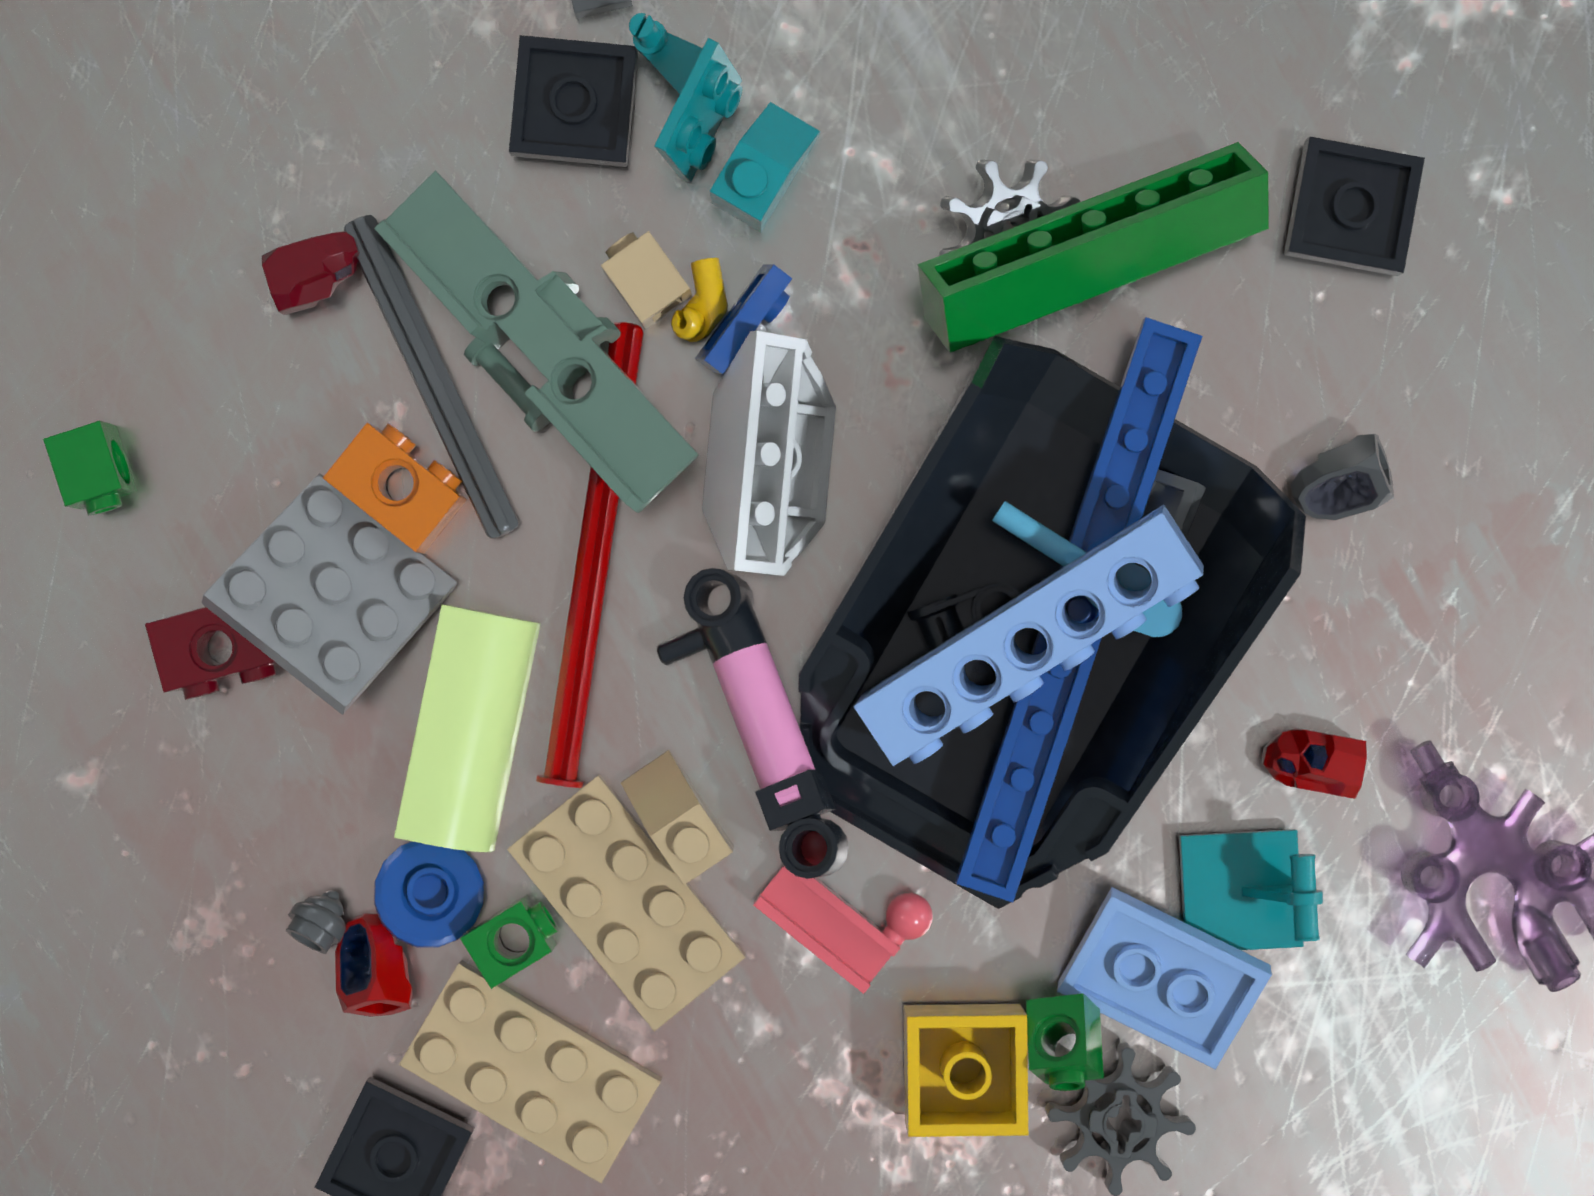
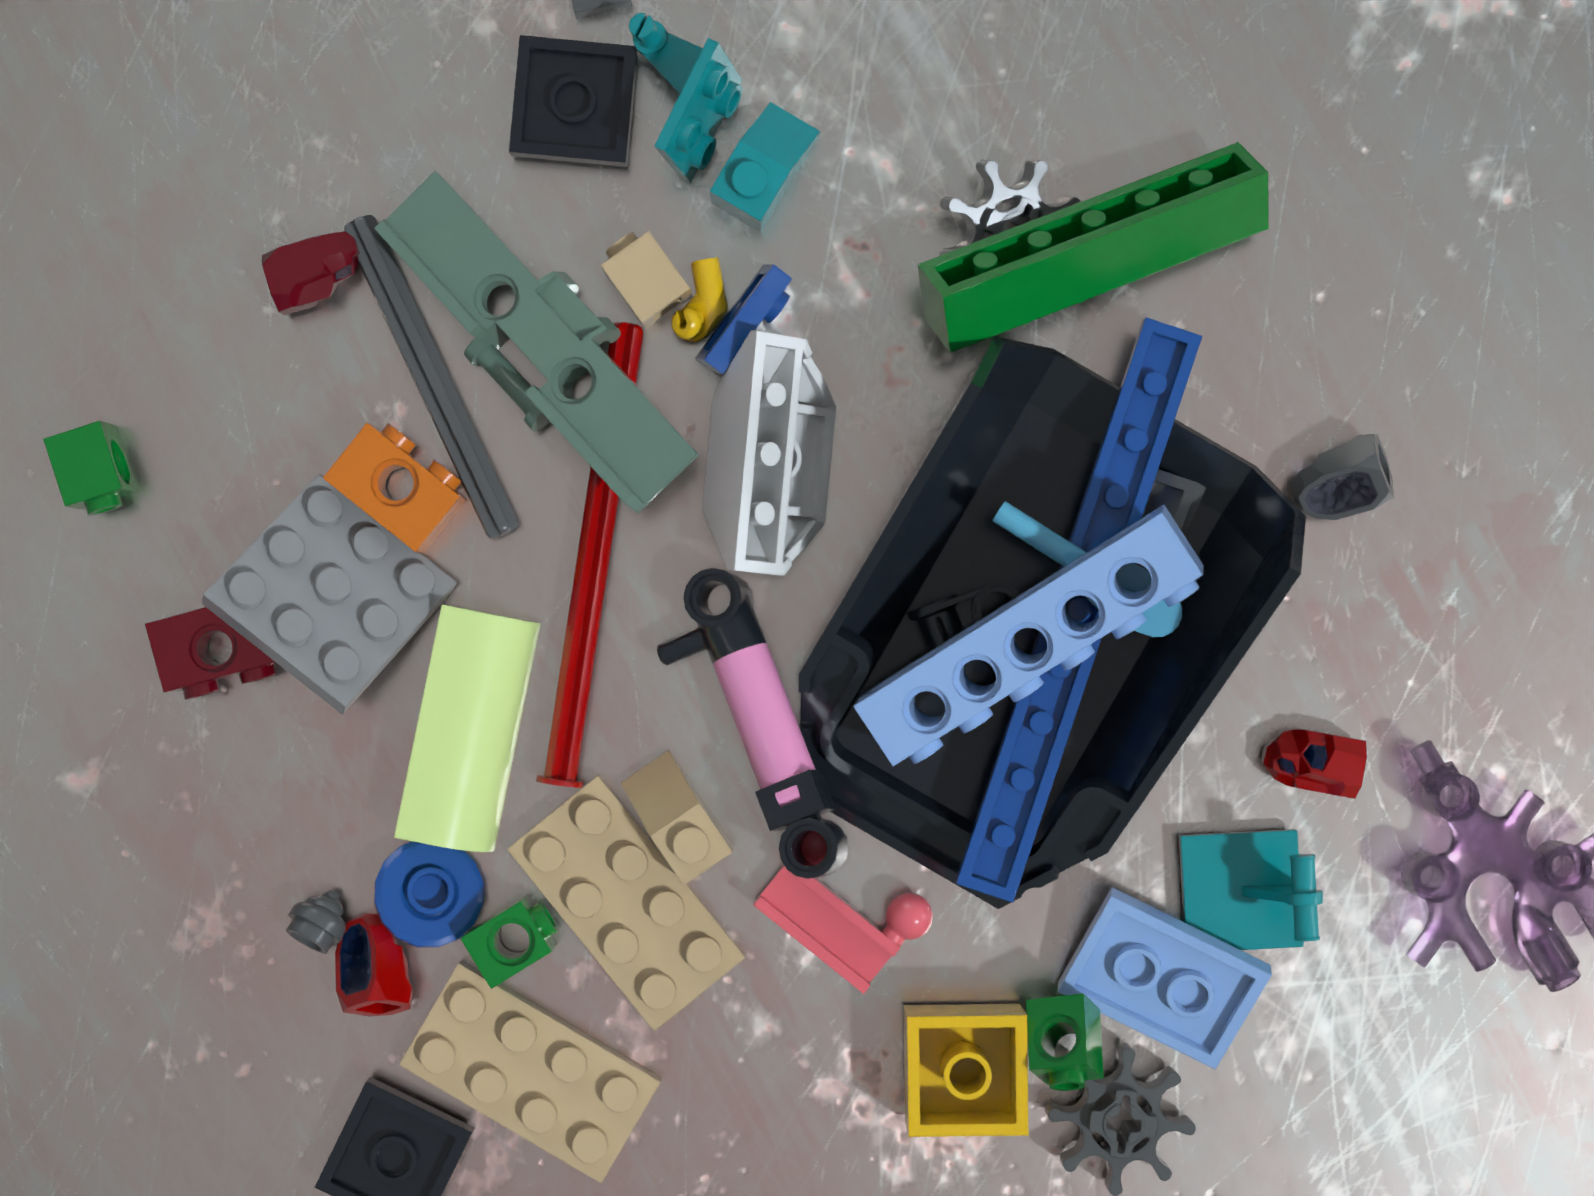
black plate [1284,136,1425,276] -> none

